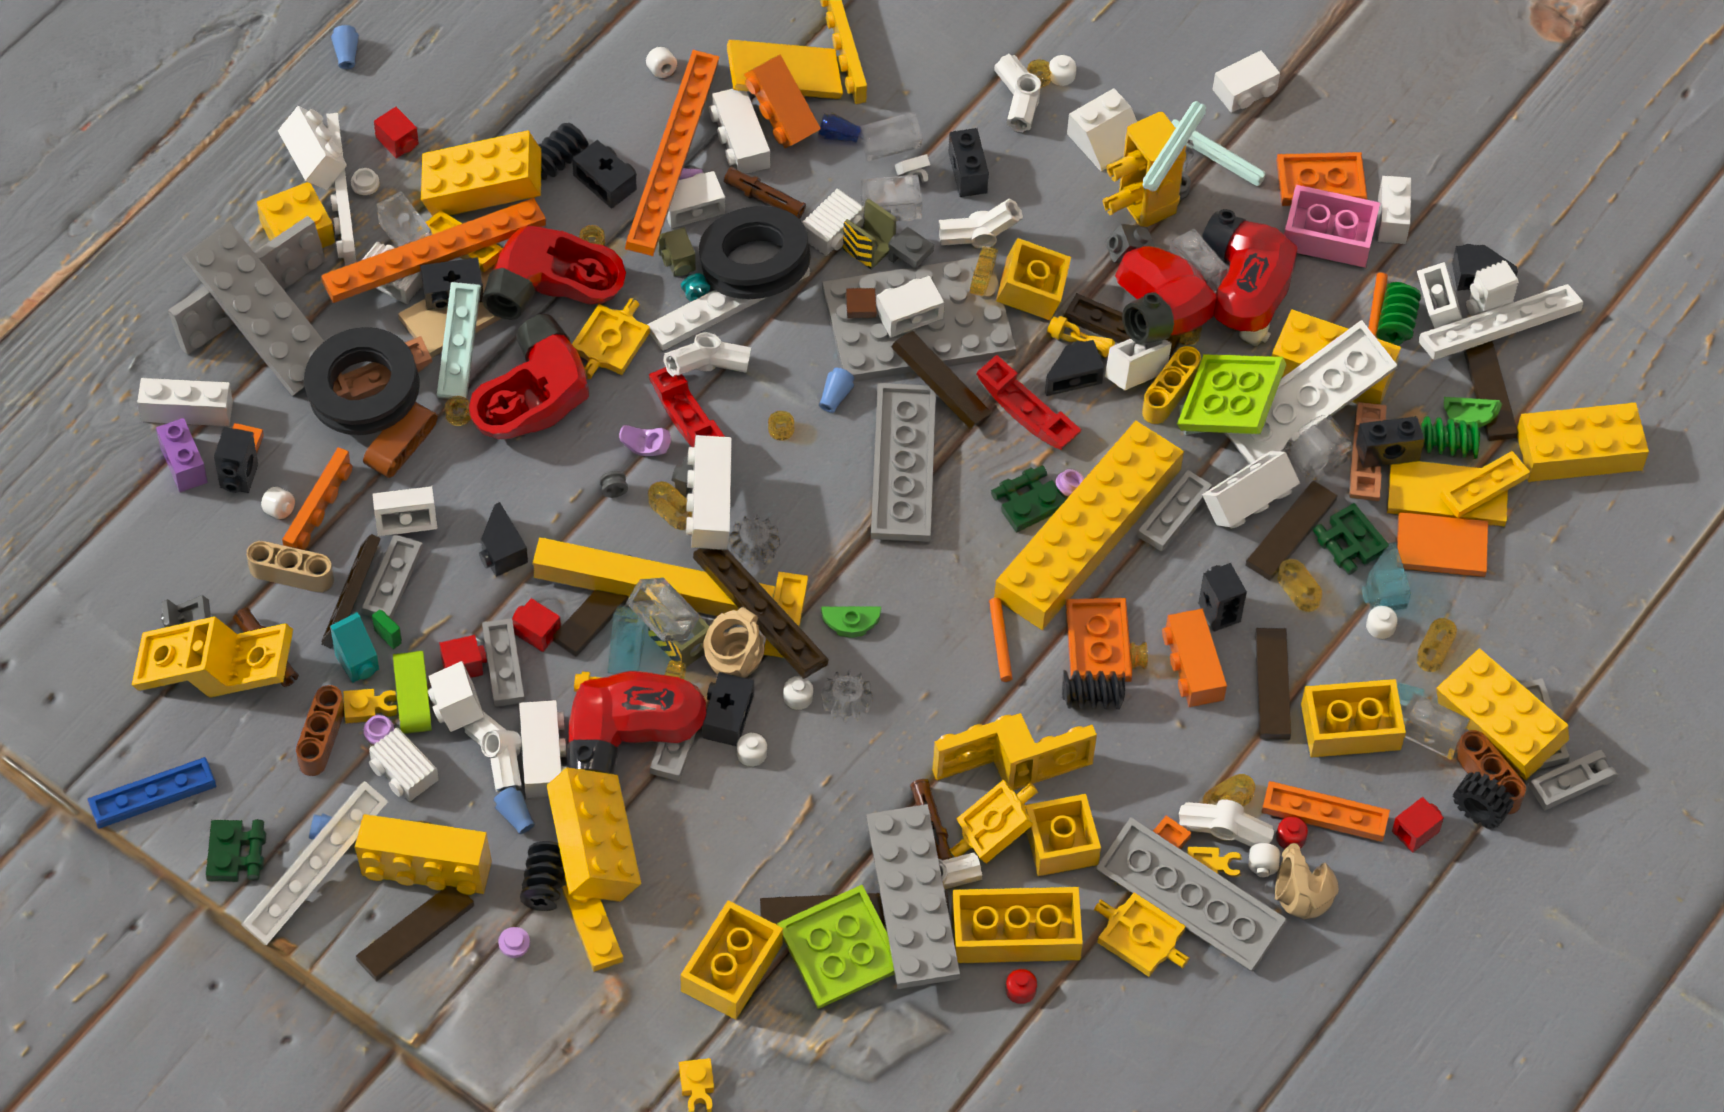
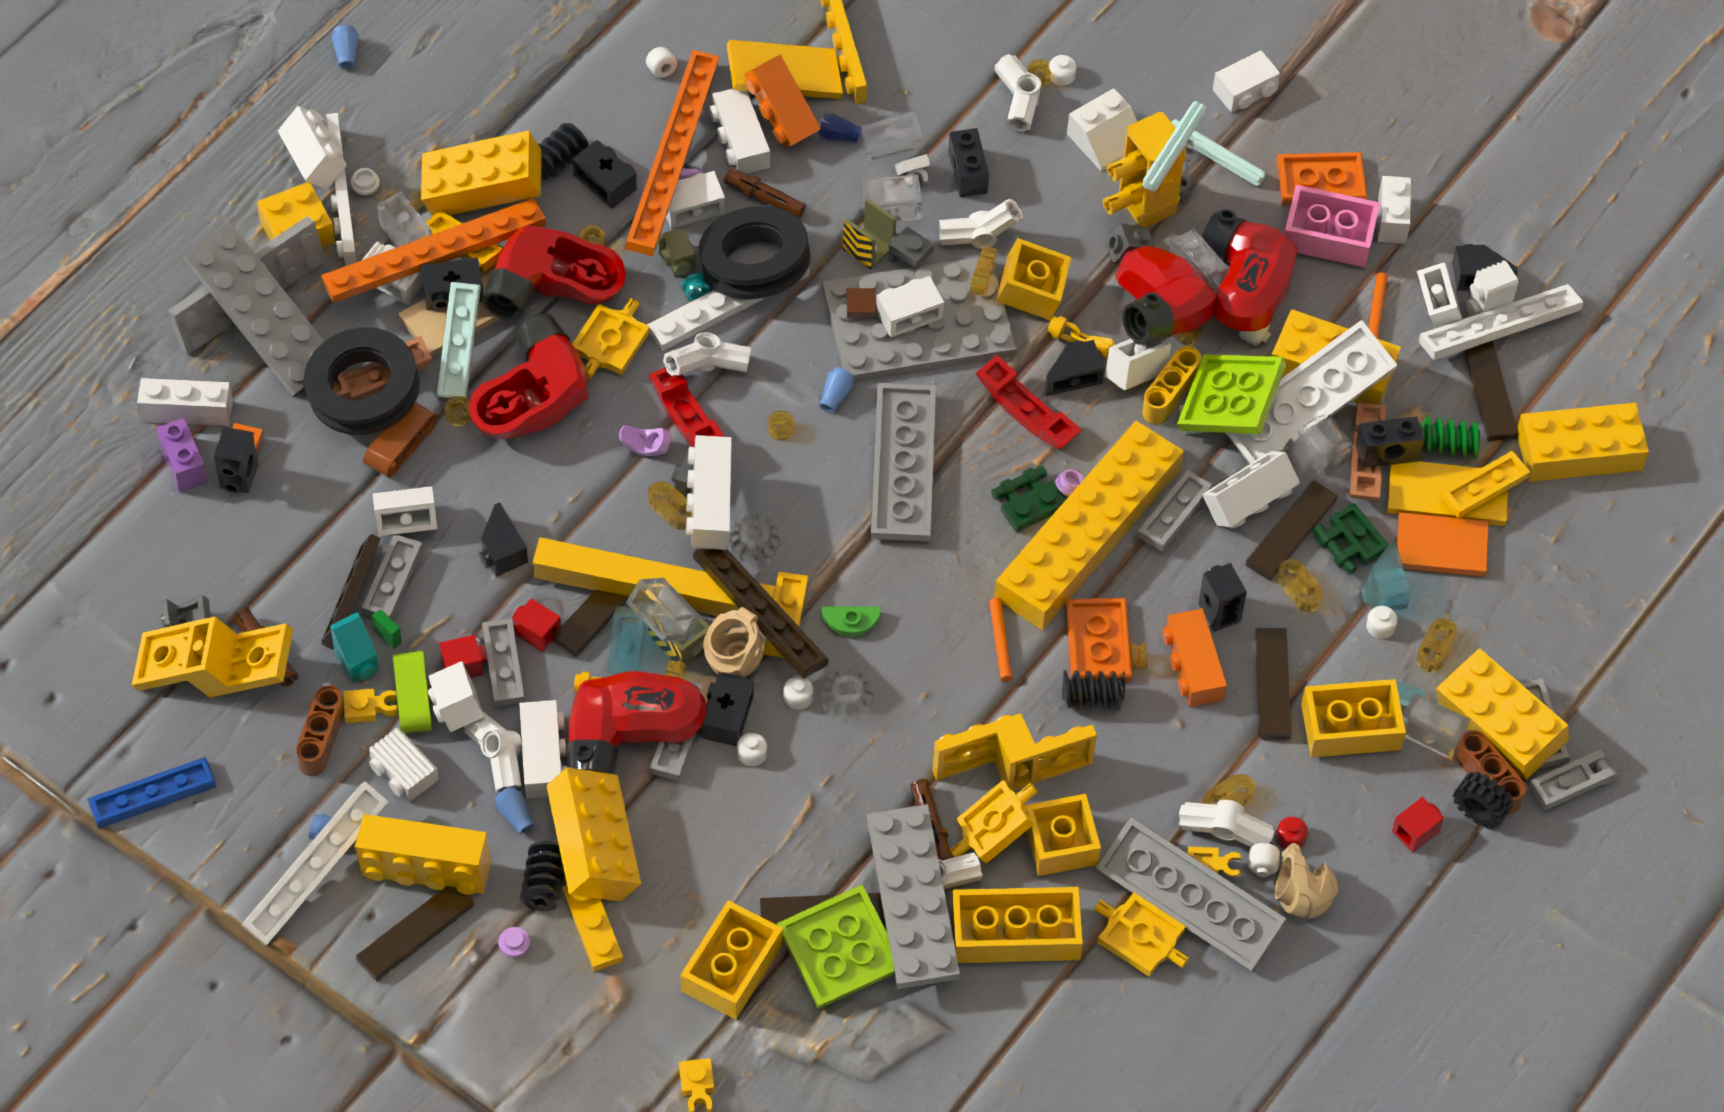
dark green plate [206,819,267,882] -> none
tan beam [246,541,334,592] -> none
white piece [261,487,295,519] -> none
orange plate [282,447,352,550] -> none
lavender plate [364,715,394,745] -> none
red brick [374,107,419,159] -> none
dark grey bush [600,471,628,498] -> none
white brick [802,188,864,256] -> none
dark brown tile [891,330,992,430] -> none
red piece [1005,969,1037,1004] -> none
dark brown tile [1064,293,1181,360] -> none
orange plate [1153,815,1191,849] -> none
orange plate [1261,781,1390,842] -> none
green piece [1376,282,1422,346] -> none
bright green plate [1444,397,1502,429] -> none

